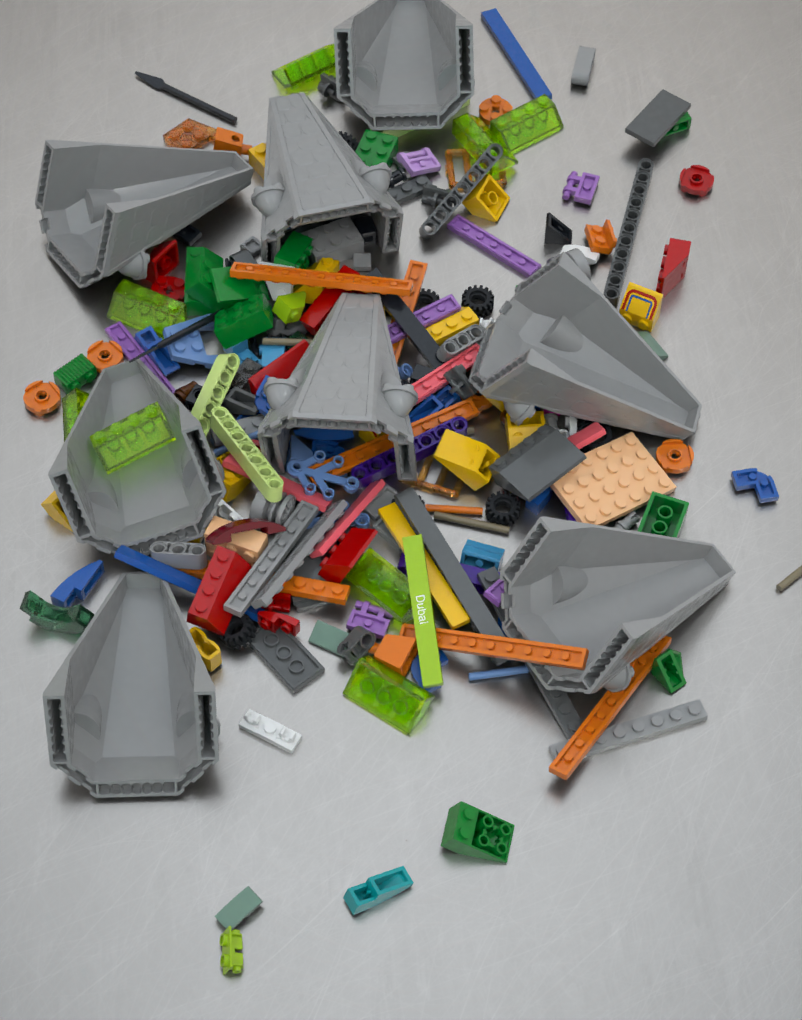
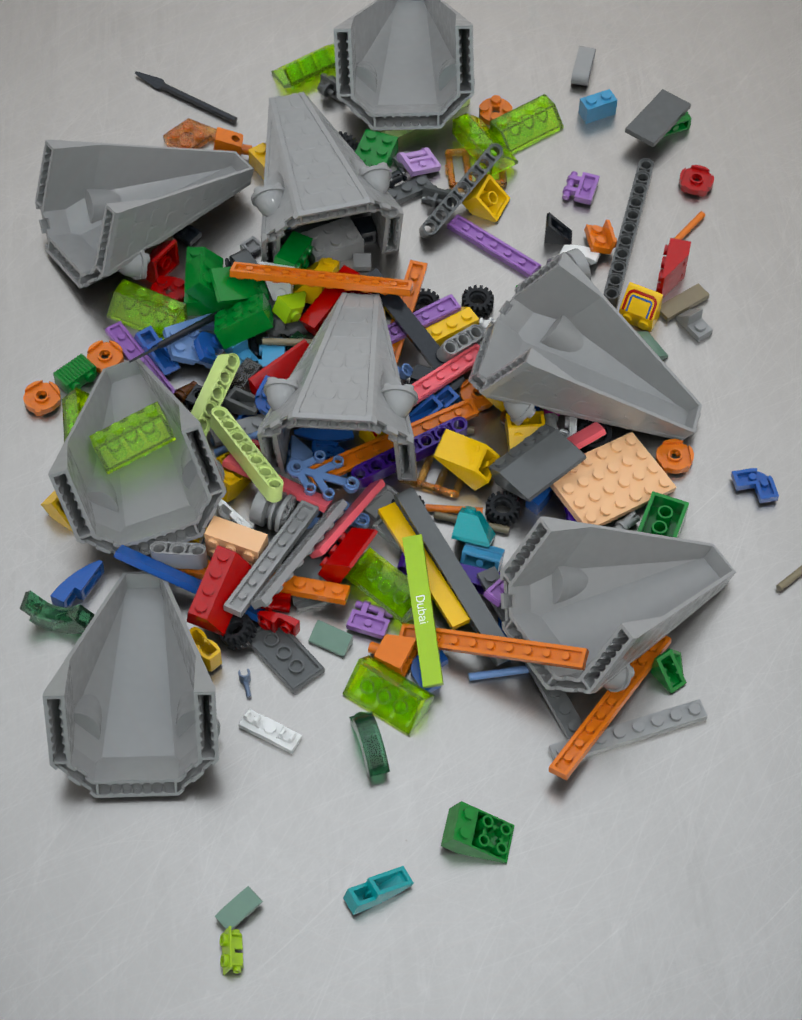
dark red slope [206,518,286,545] -> none
dark grey piece [337,626,376,665] -> none
dark grey hips [443,364,478,400] -> none
blue tile [481,8,552,103] -> none
none -> blue plate [194,331,225,365]
none -> sand blue hand [238,669,252,698]
none -> clear green arch [349,712,390,777]
none -> teal slope [451,506,496,547]
none -> dark azure brick [578,89,618,124]
none -> dark tan tile [660,283,710,322]
none -> orange bar [674,211,705,240]
none -> light grey slope [675,309,713,342]

